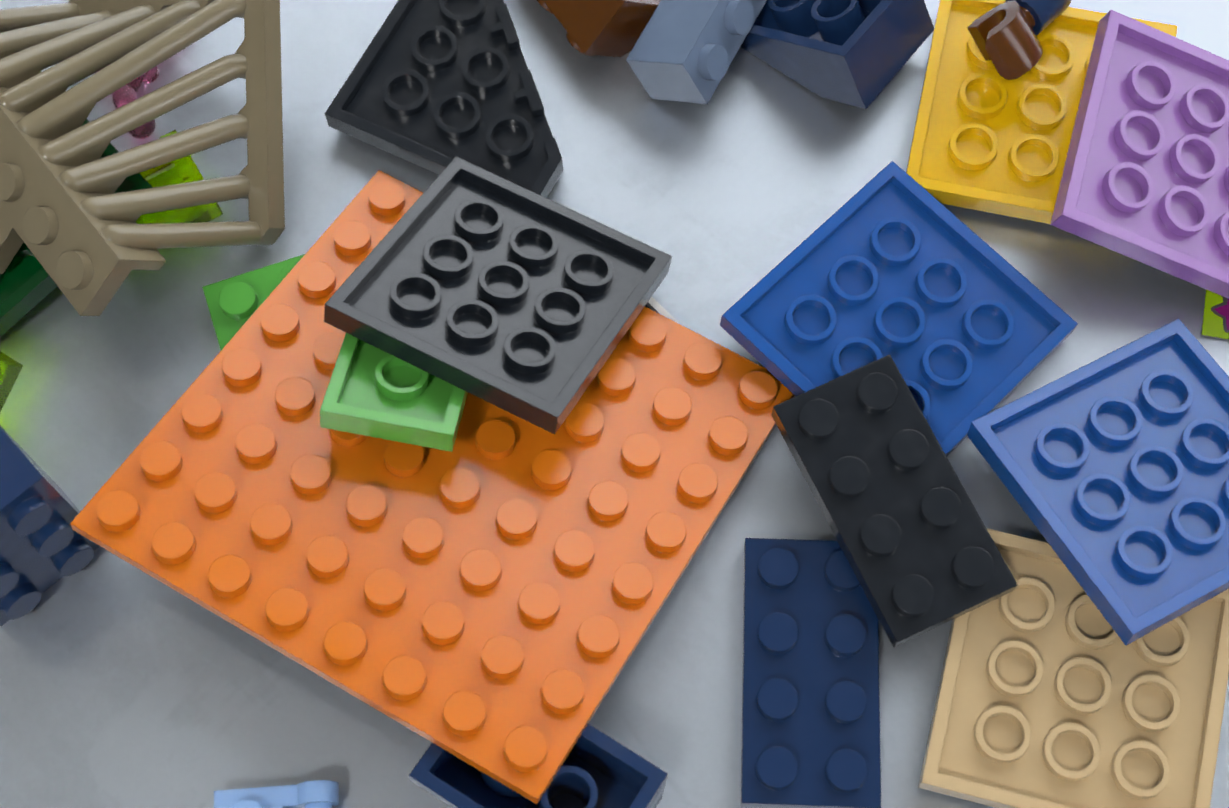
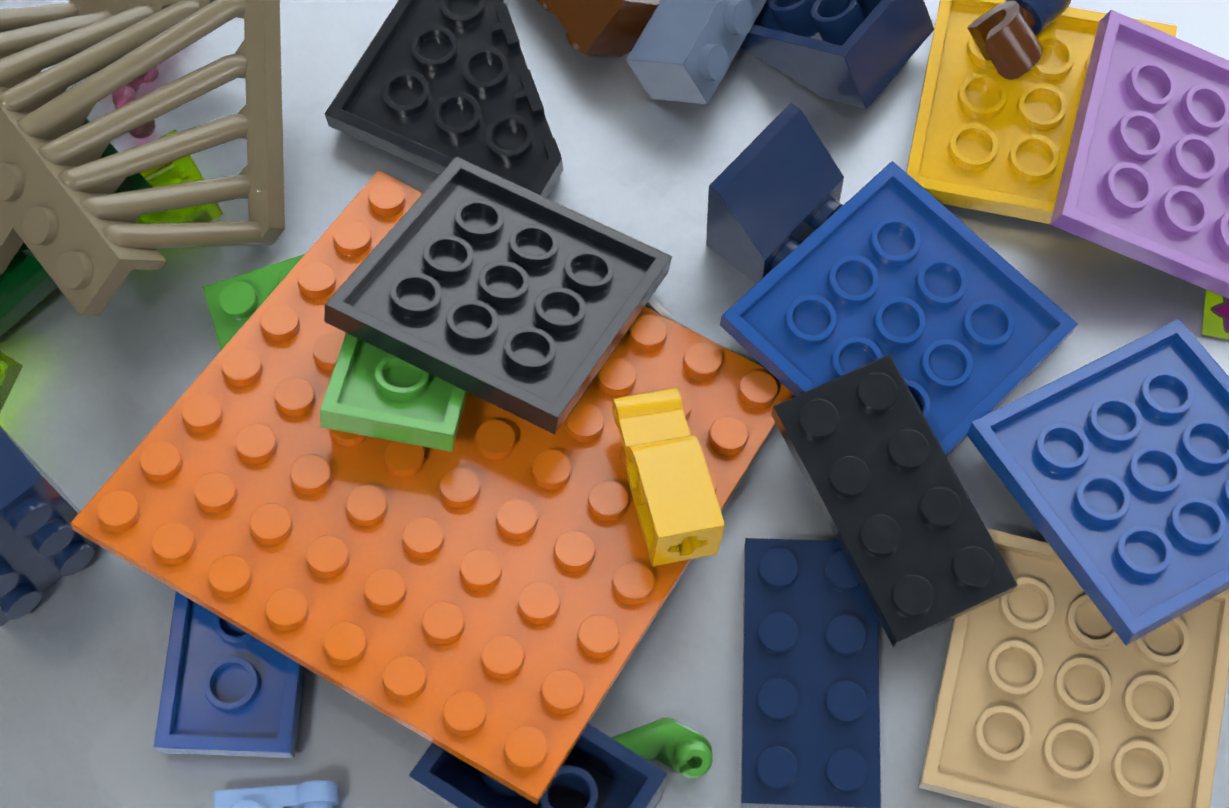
none -> blue plate [153,591,305,758]
none -> bright green arm [611,718,713,779]
none -> yellow piece [612,388,725,566]
none -> dark blue slope [706,102,844,284]

